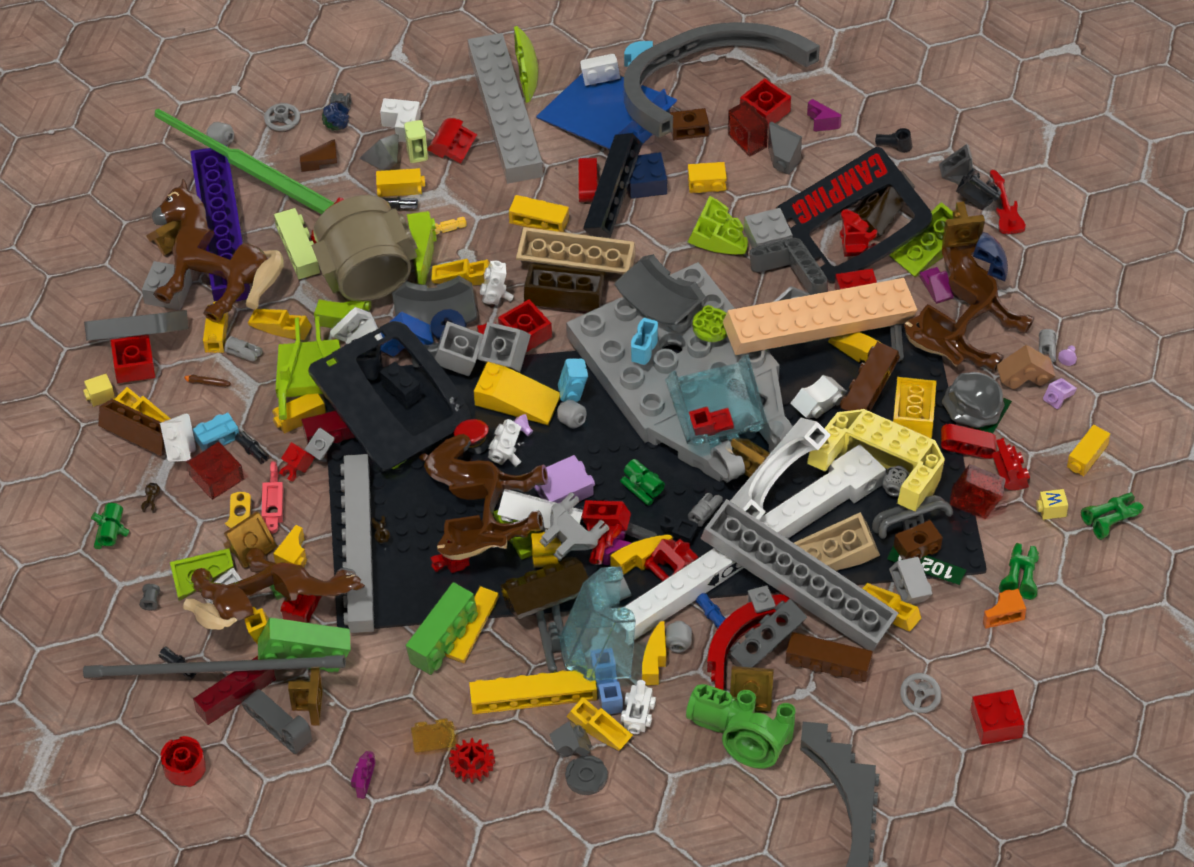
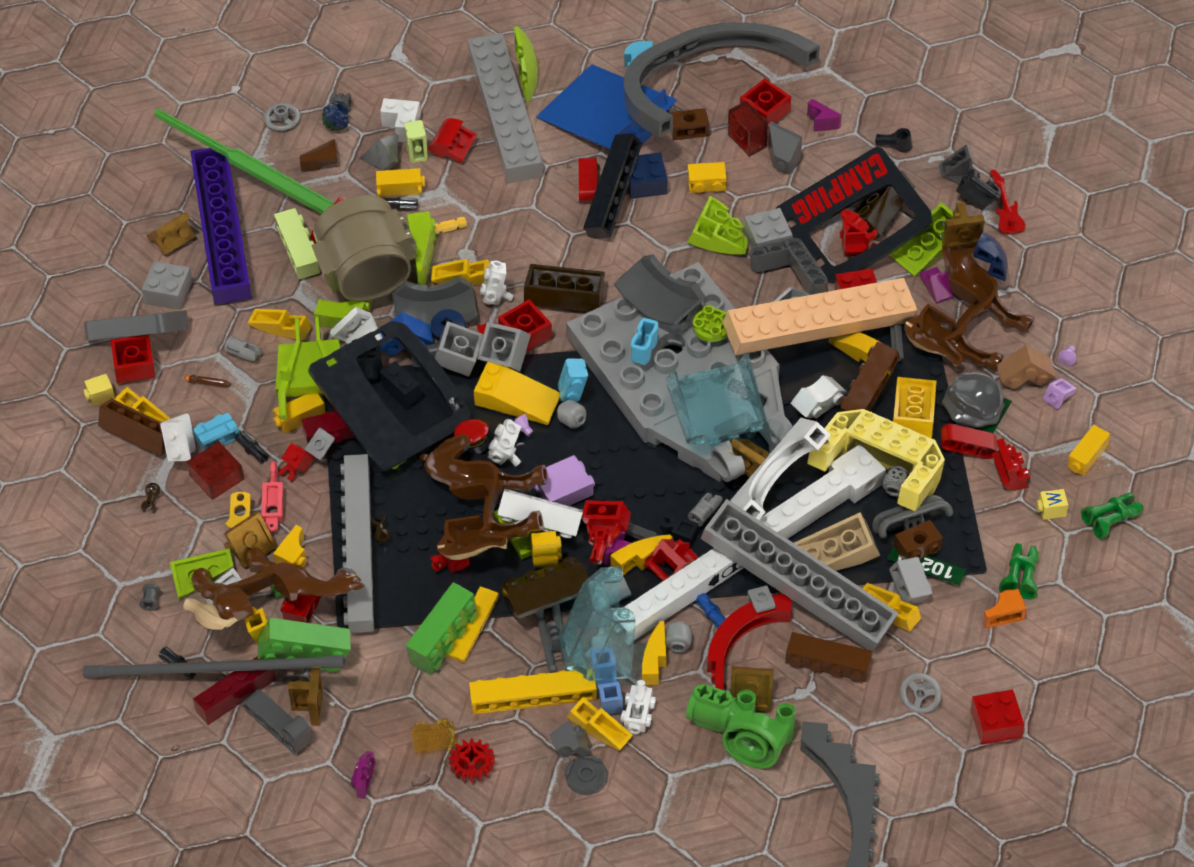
green pin [91,503,129,549] -> none
reddish brown animal [152,179,284,323] -> none
red brick [160,736,206,787] -> none
yellow brick [203,301,229,353] -> none
light grey head [206,122,234,146] -> none
yellow brick [509,195,569,232] -> none
tan slope [516,227,635,274] -> none
light grey connector [539,492,609,561] -> none
white bracket [580,54,620,86] -> none
green pin [620,459,665,506] -> none
red brick [689,406,734,439] -> none
dark grey brick [728,599,807,668] -> none
clear red brick [950,464,1006,519] -> none
light grey hinge [1039,329,1056,362] -> none

